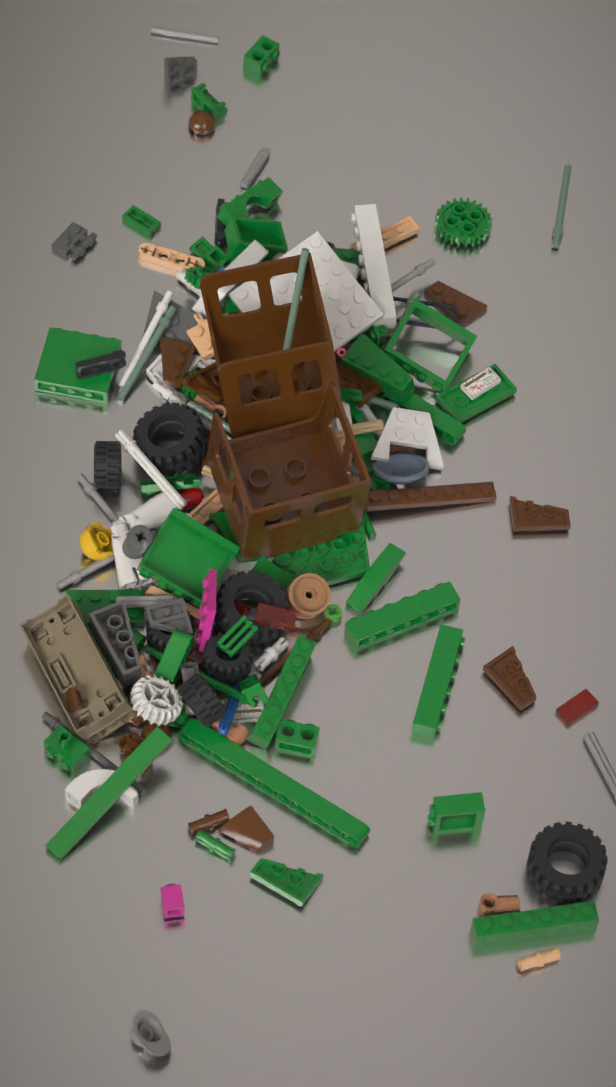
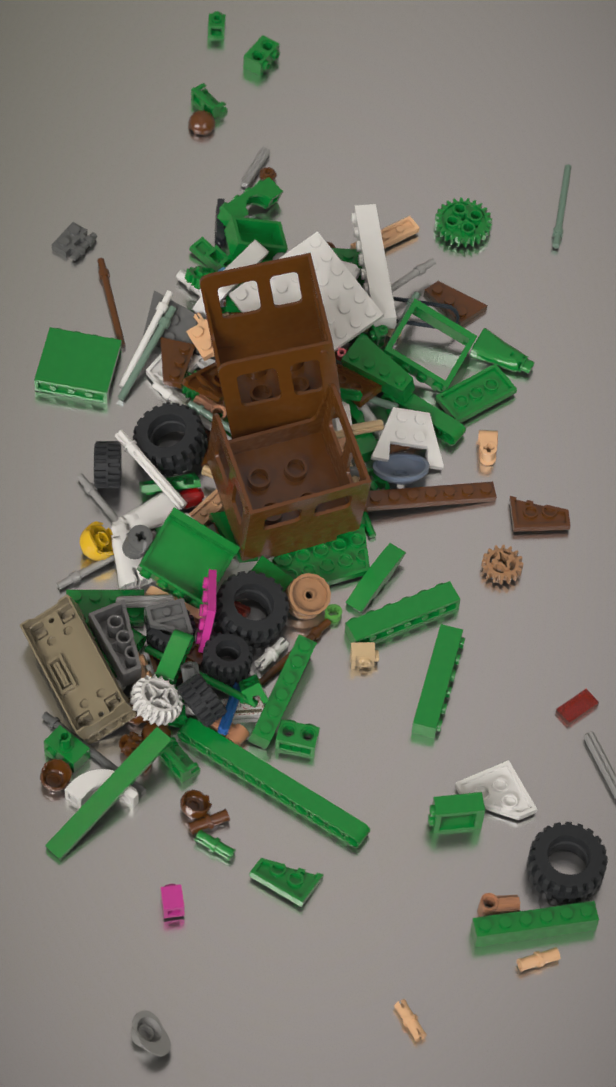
reddish brown slope [65,686,84,713] -> none
black hinge [75,350,126,380] -> none
green tile [122,205,161,237] -> none
light nougat beam [138,243,205,272] -> none
light grey bar [151,26,219,44] -> none
dark grey wing [164,56,197,85] -> none
green tile [217,616,259,658] -> none
reddish brown slope [219,805,274,853] -> none
clear red tile [254,603,297,632] -> none
sand green bar [283,248,309,350] -> none
white tile [460,367,501,400] -> none
reddish brown wing [483,646,537,711] -> none
none -> reddish brown hair [40,759,72,792]
none -> reddish brown bar [97,258,126,348]
none -> green hinge [159,737,200,783]
none -> reddish brown hair [180,789,212,819]
none -> green brick [208,11,226,39]
none -> reddish brown plate [259,167,277,181]
none -> tan brick [350,642,379,669]
none -> light nougat pin [394,999,427,1042]
none -> white plate [455,760,537,820]
none -> green piece [469,328,535,374]
none -> light nougat piece [478,430,498,466]
none -> medium nougat gear [481,545,524,585]

